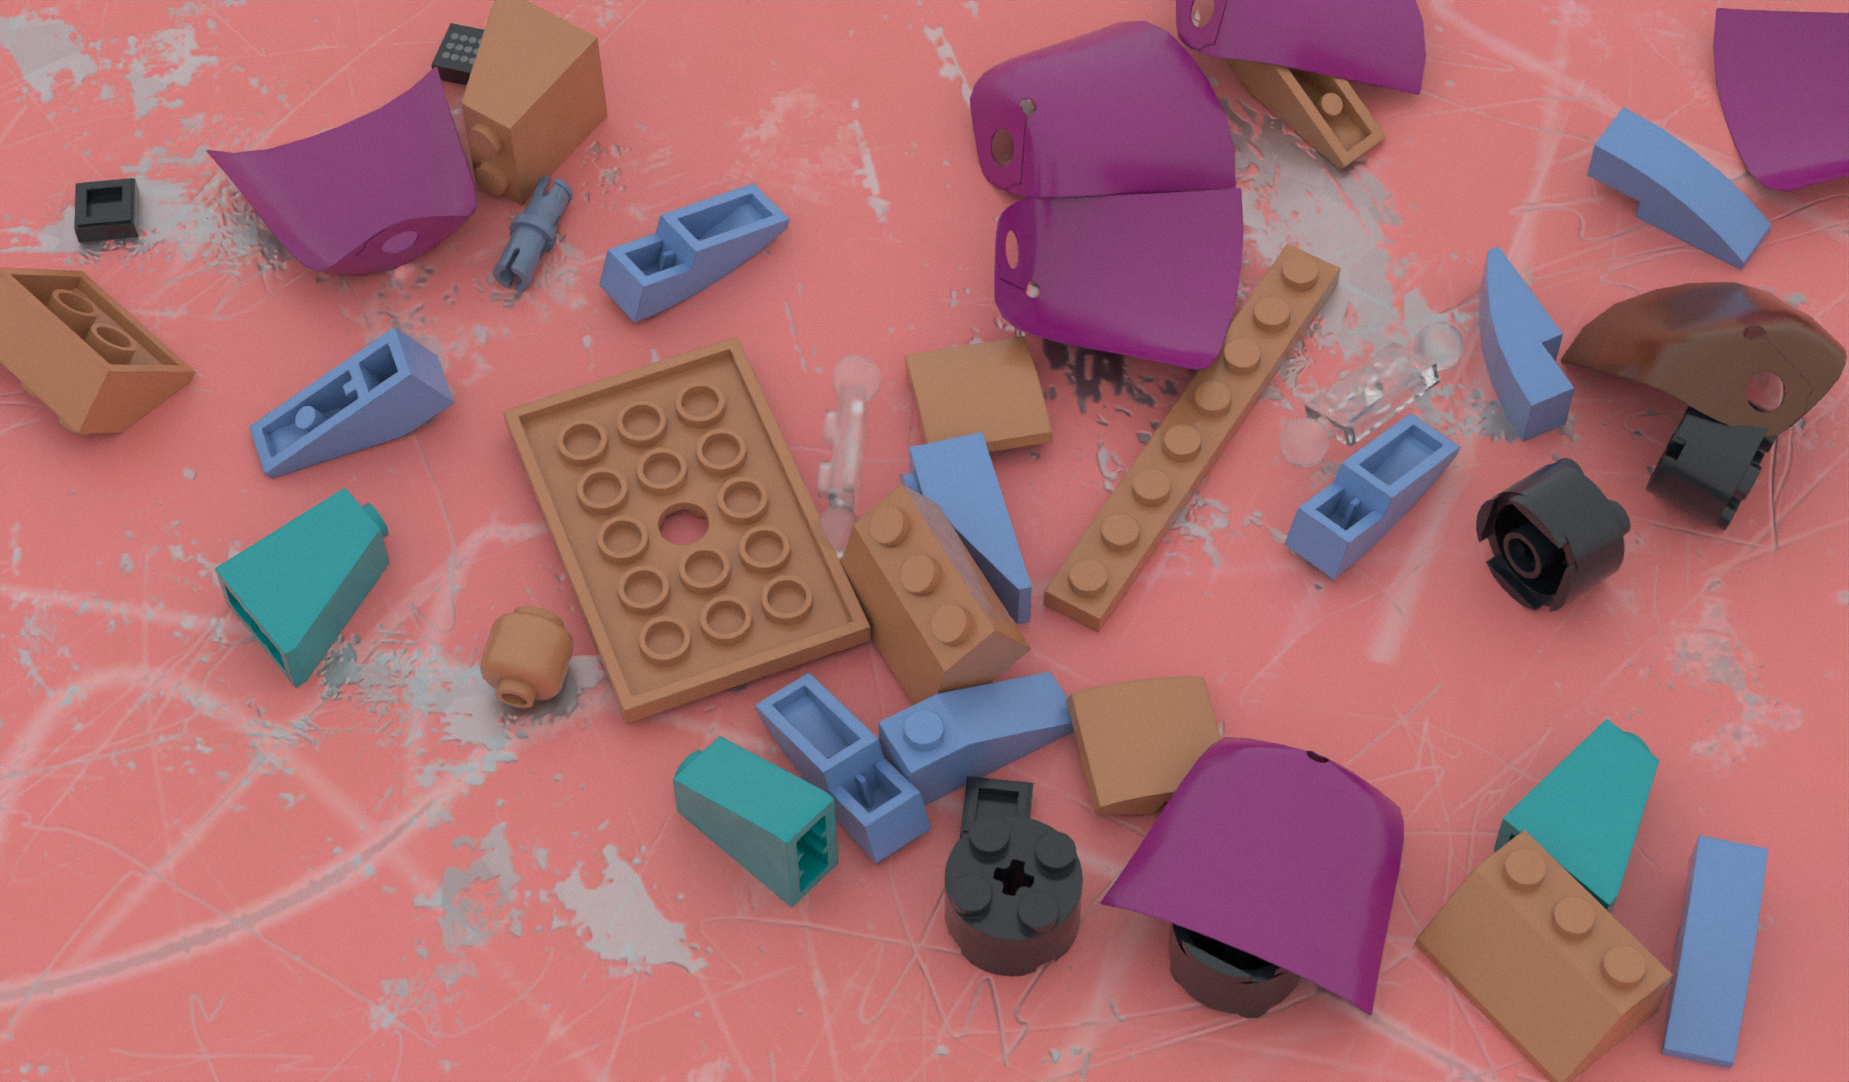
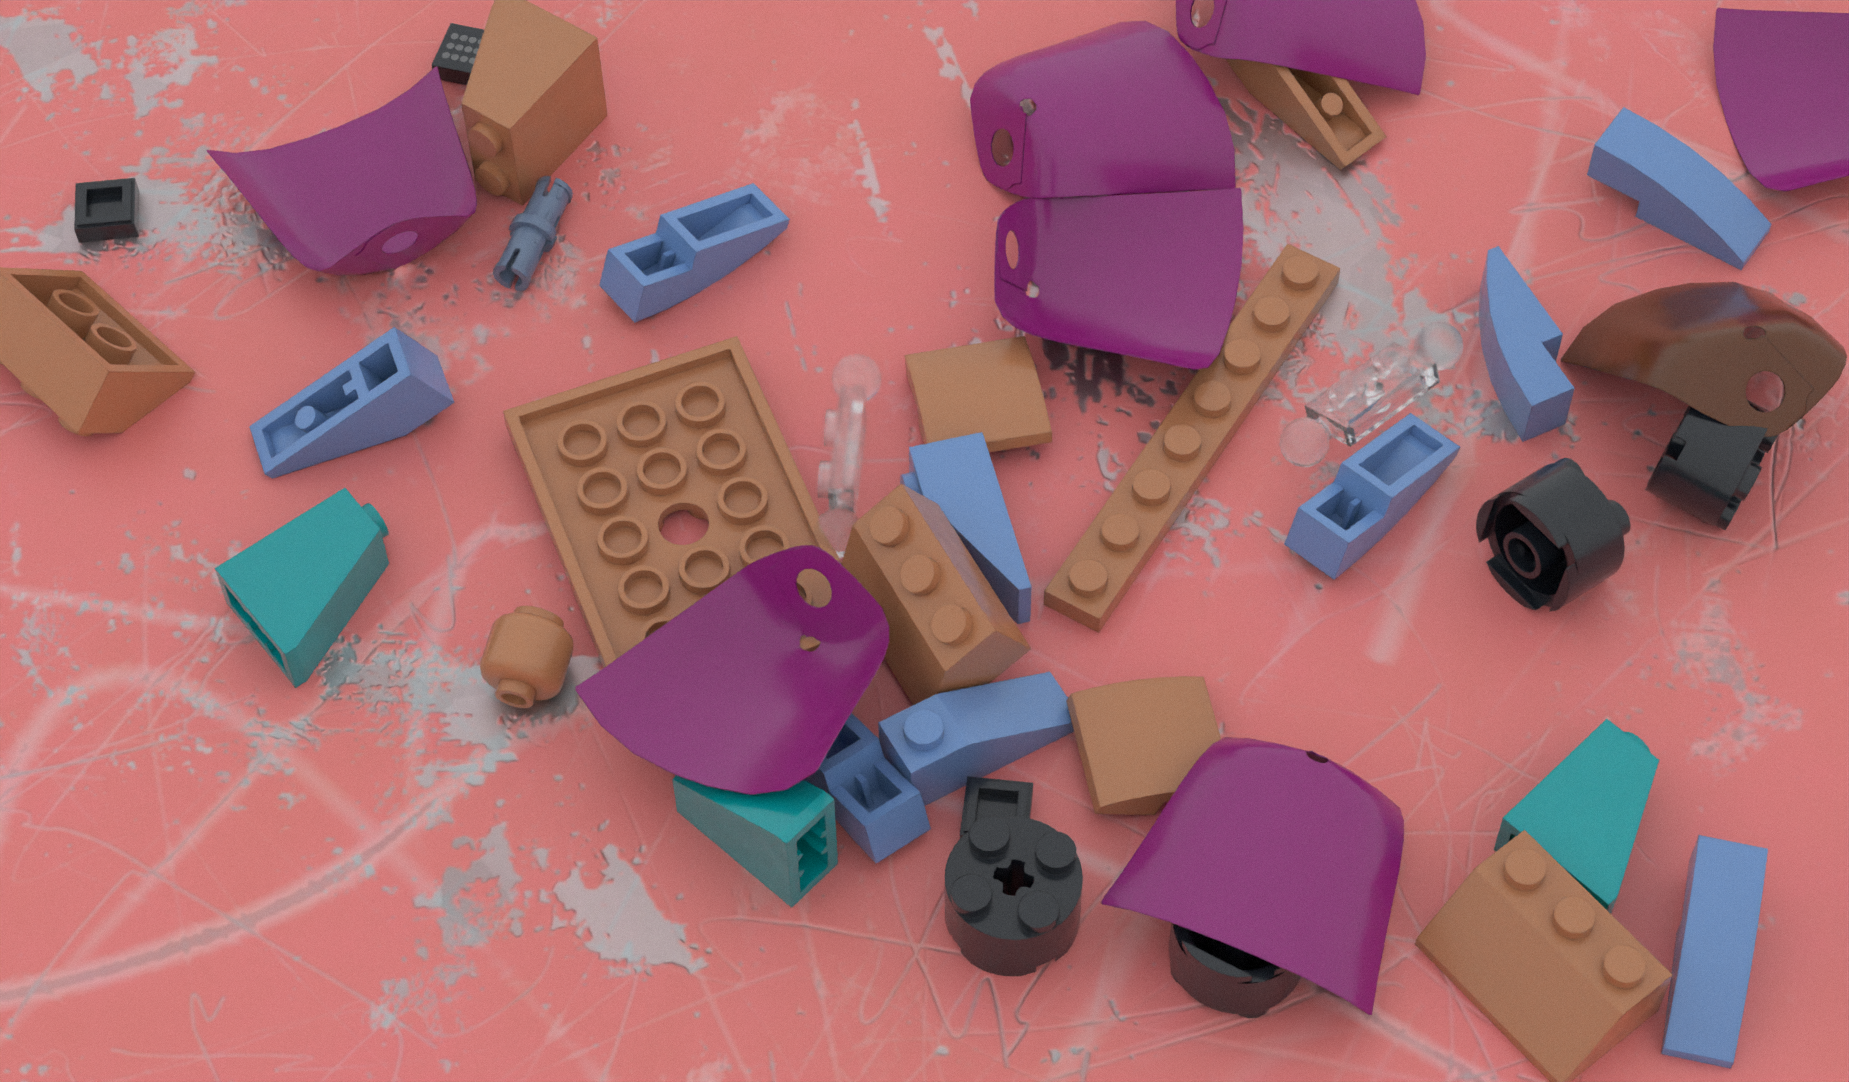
none -> magenta piece [575,545,889,795]

